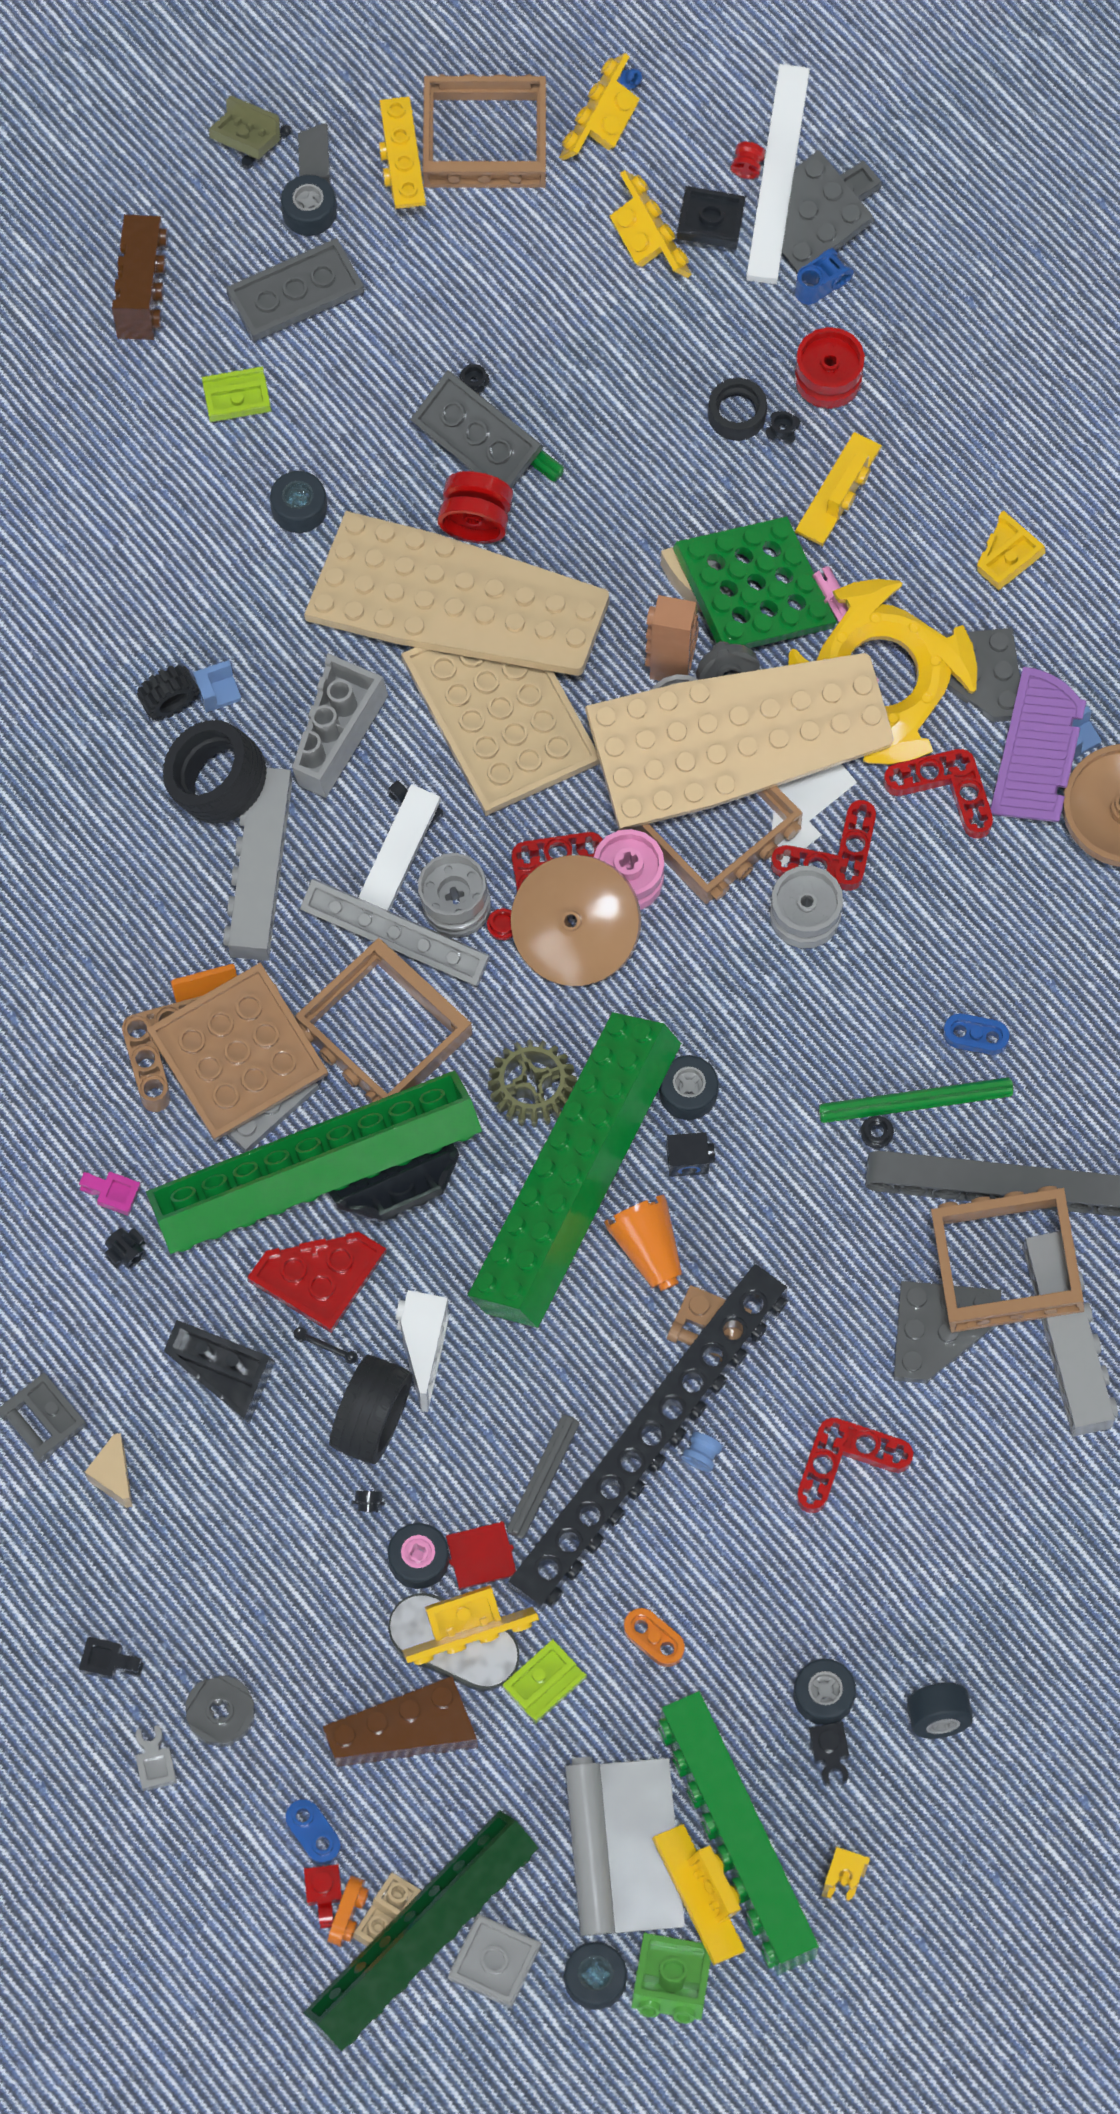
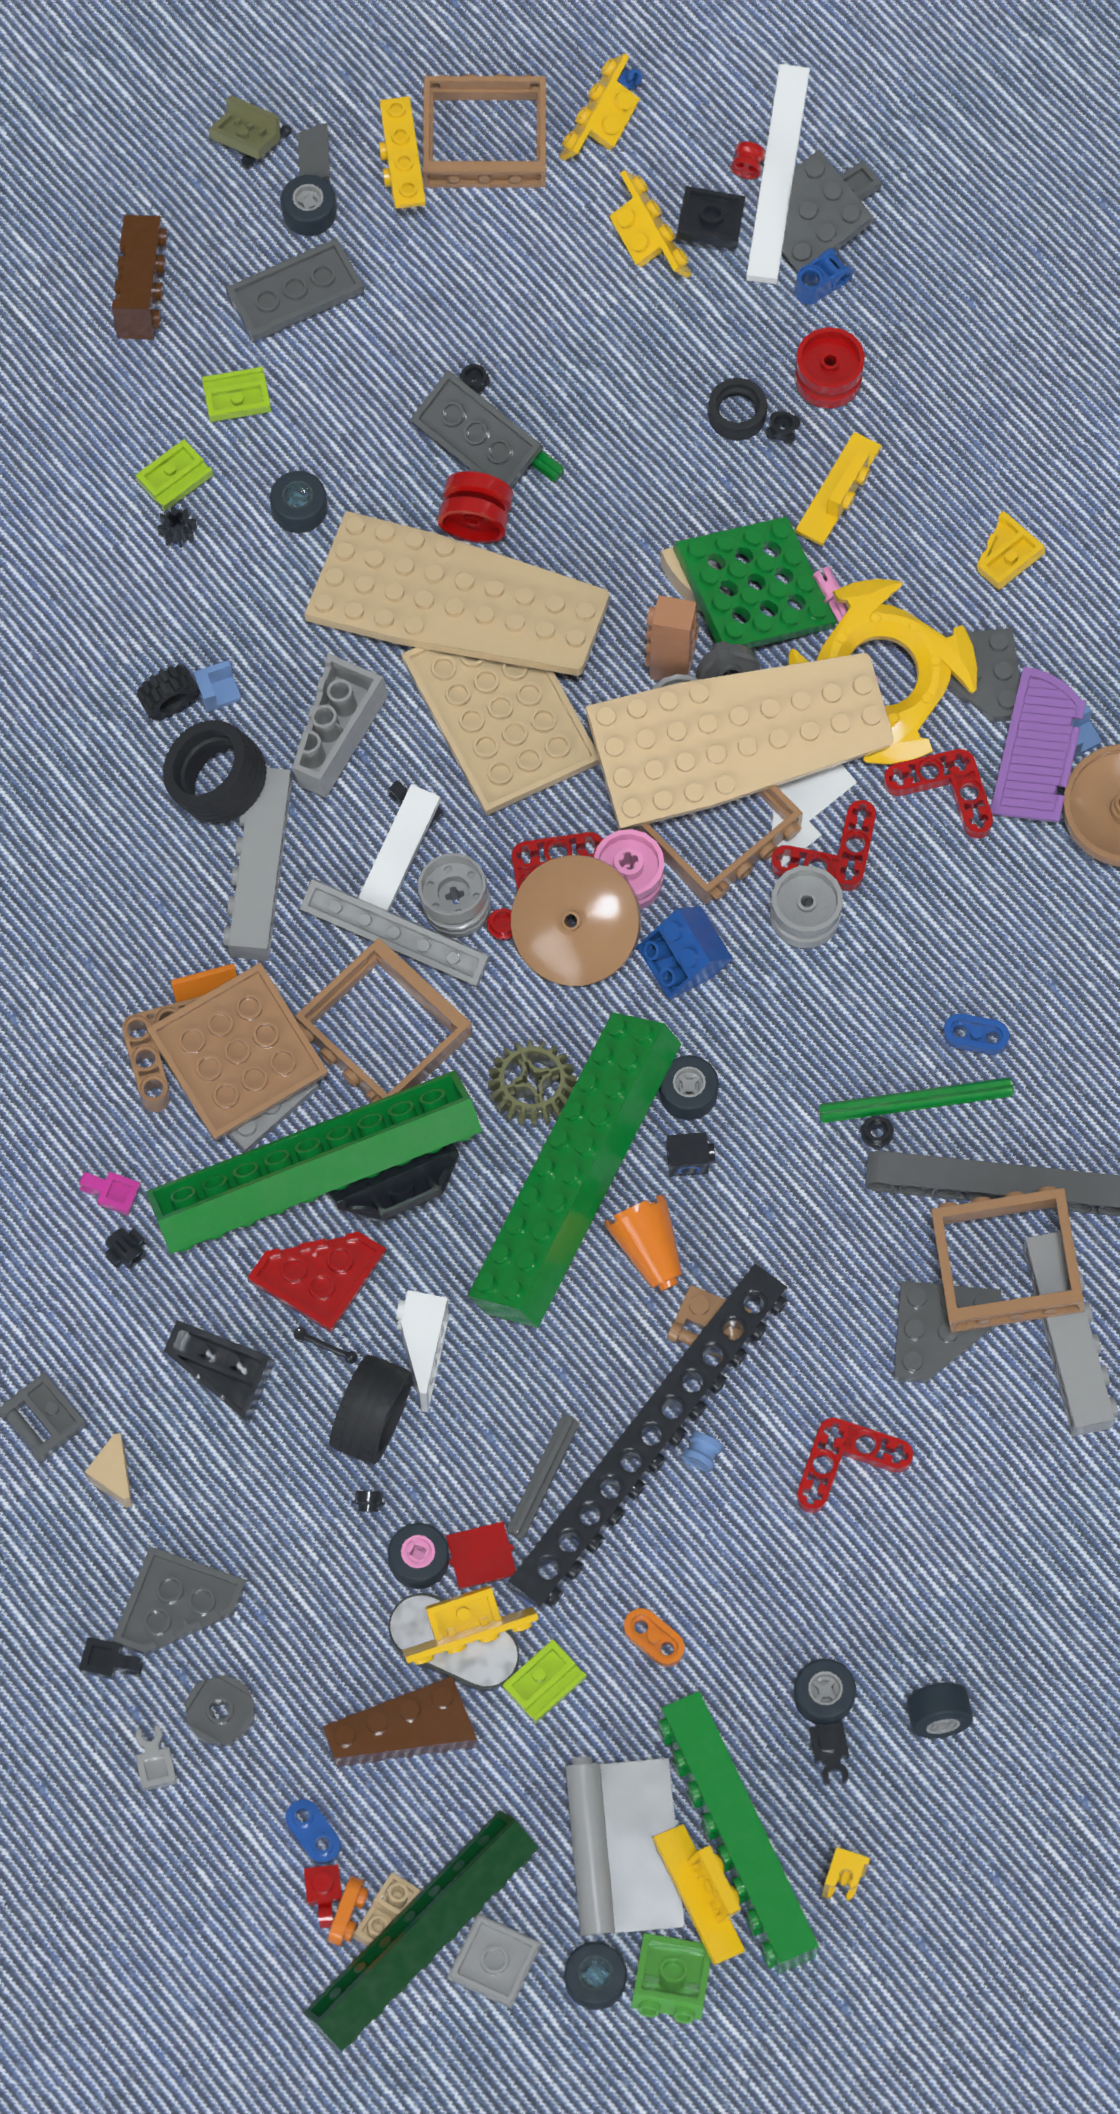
none -> dark grey plate [112,1546,246,1655]
none -> lime plate [135,439,213,512]
none -> black gear [157,506,197,548]
none -> blue slope [637,906,733,999]

